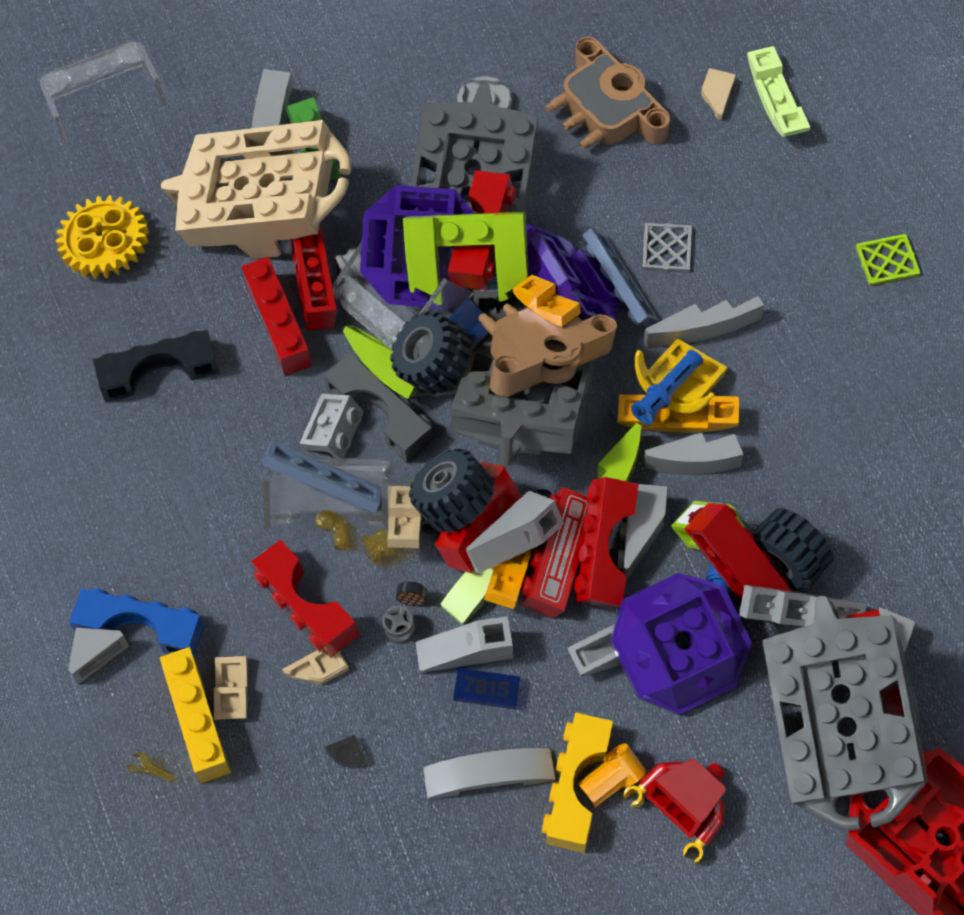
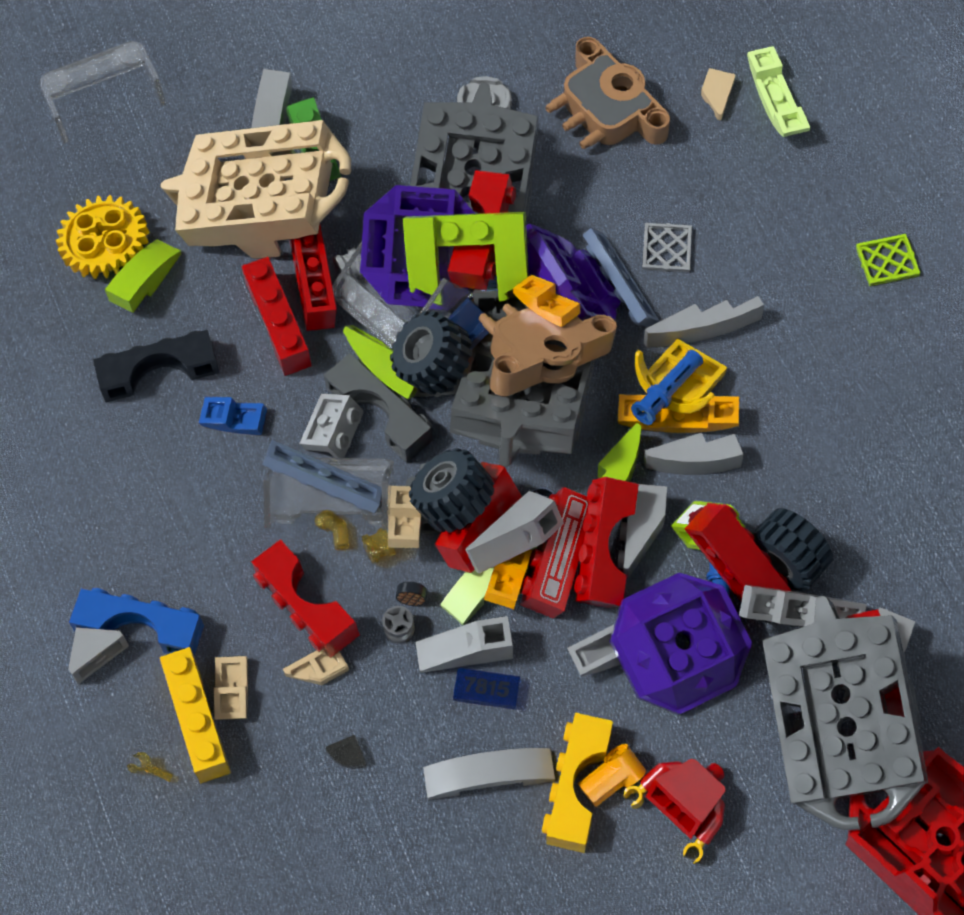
none -> lime slope [105,239,182,313]
none -> blue slope [199,397,267,435]

